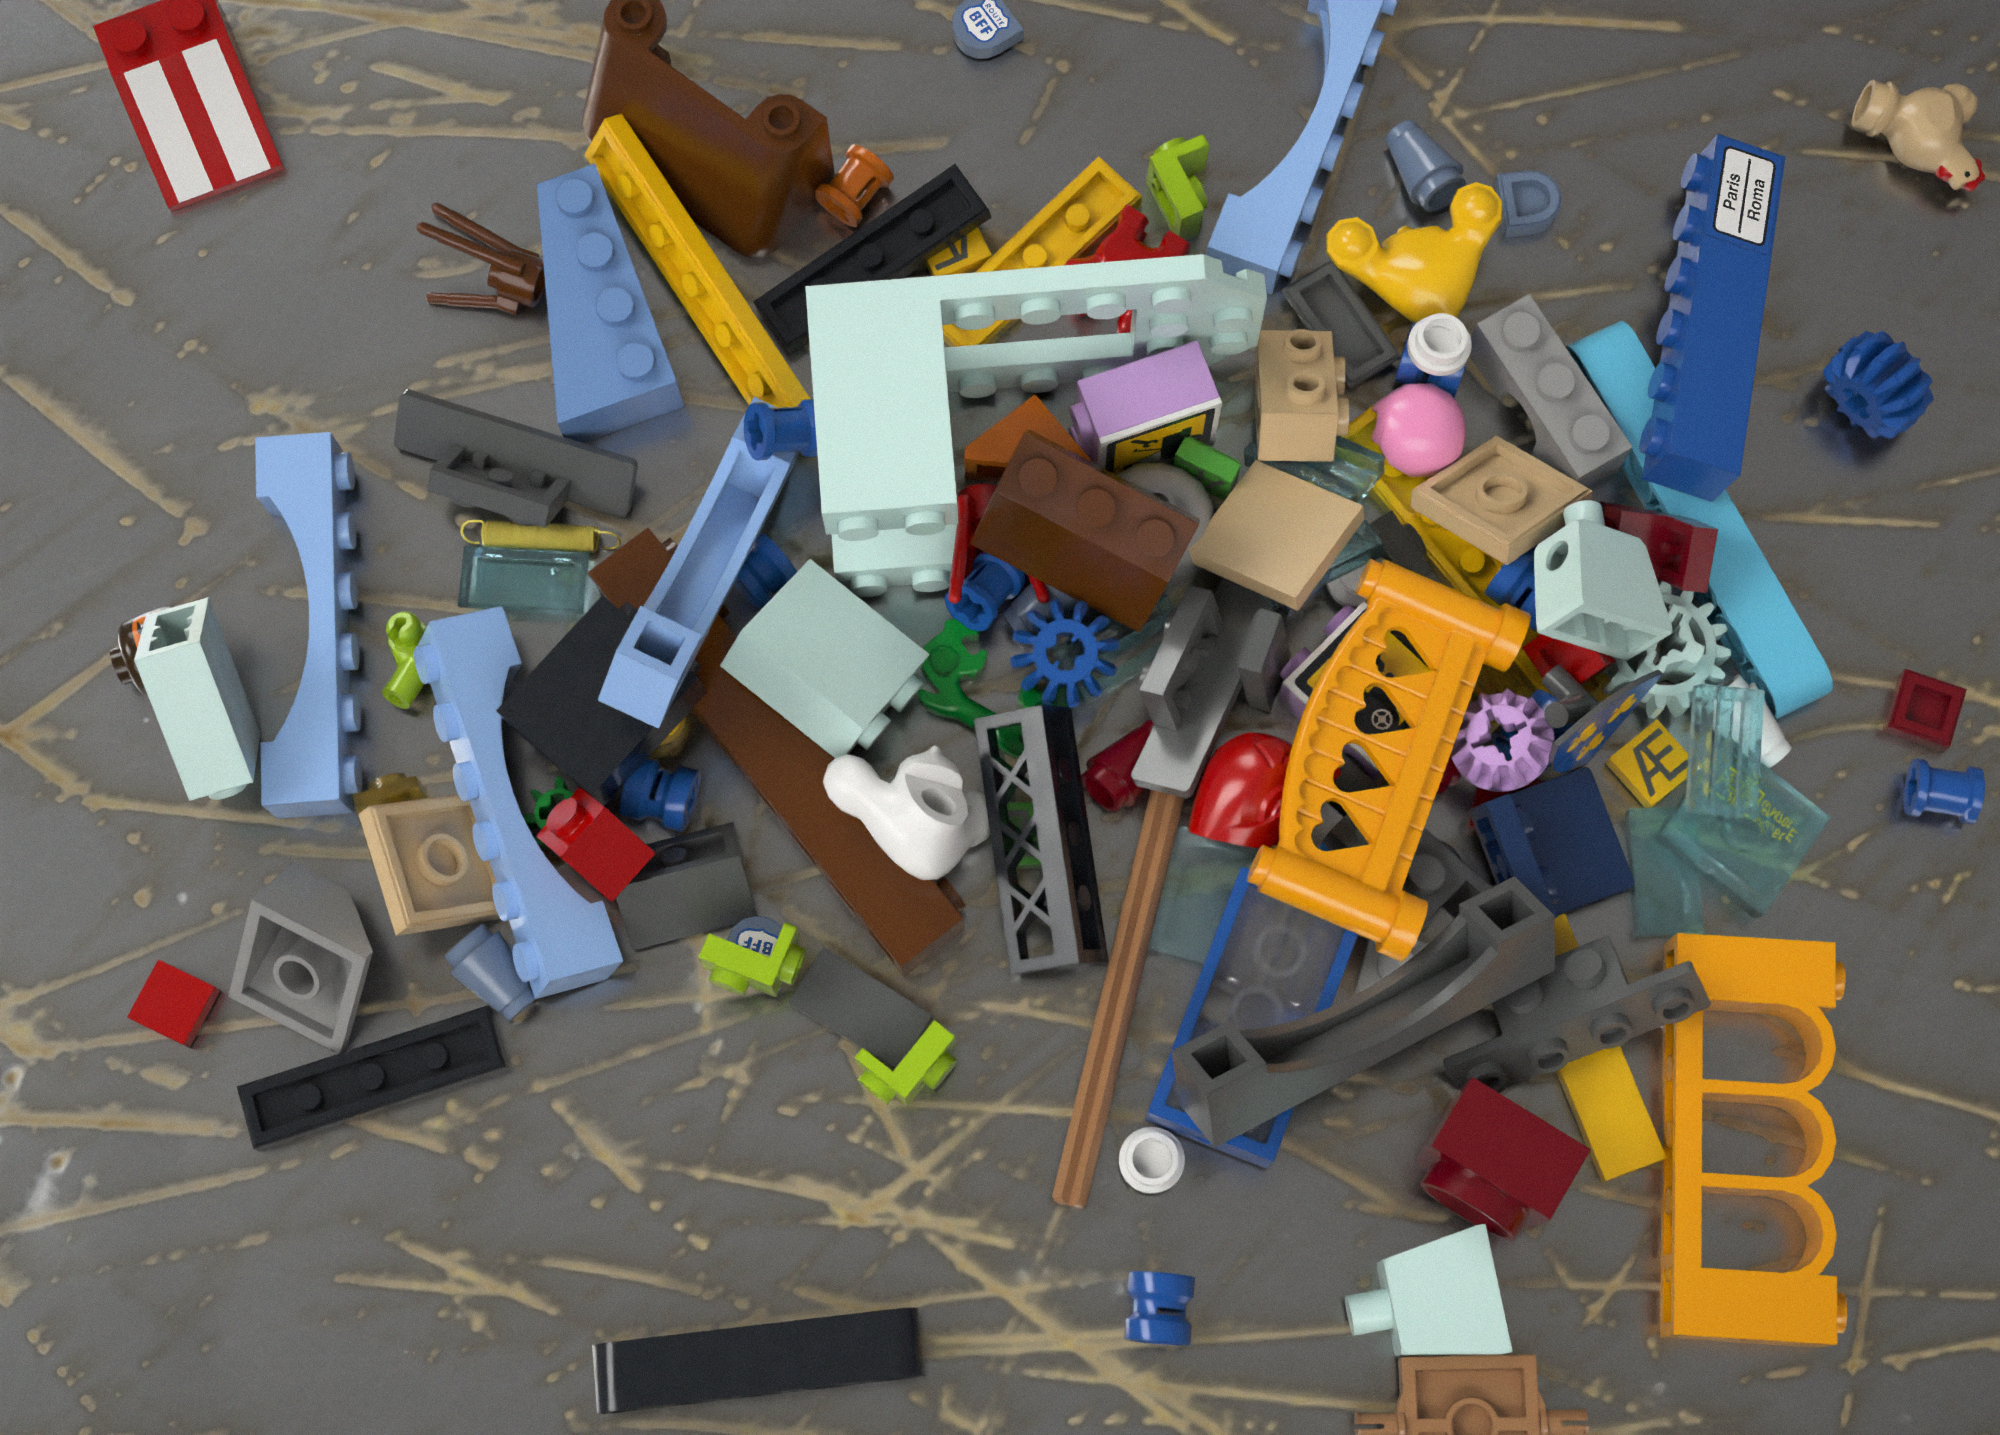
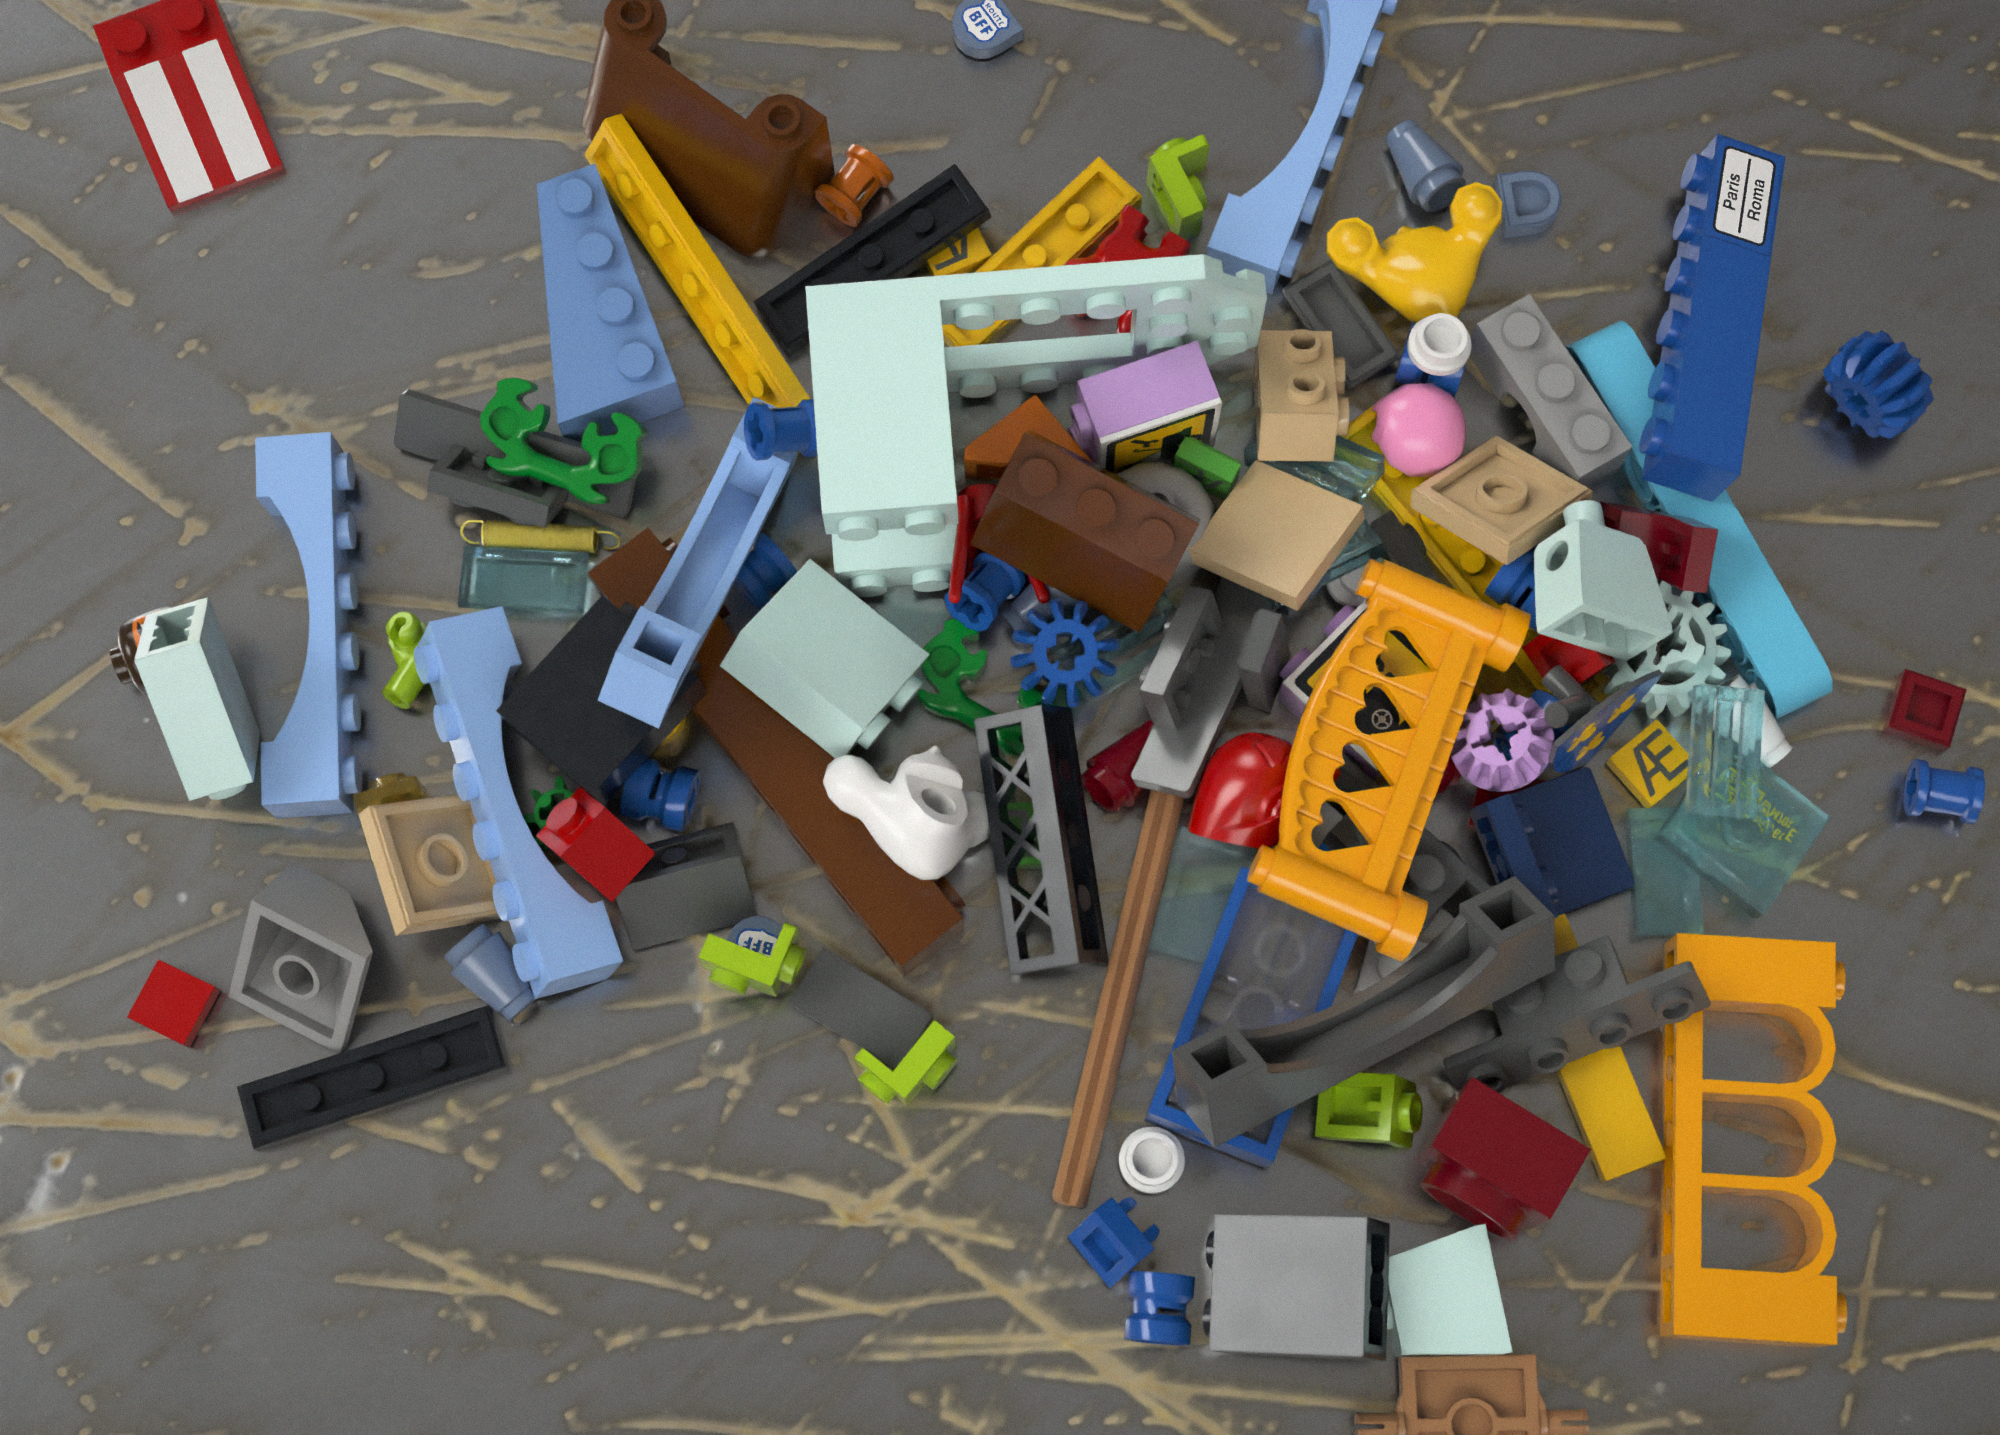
reddish brown plant [416,202,545,315] -> none
black beam [591,1307,925,1414] -> none
tan animal [1852,80,1985,191] -> none
none -> green helmet [480,378,647,504]
none -> blue tile [1068,1197,1160,1288]
none -> brick [1203,1214,1390,1361]
none -> lime bracket [1315,1073,1423,1148]

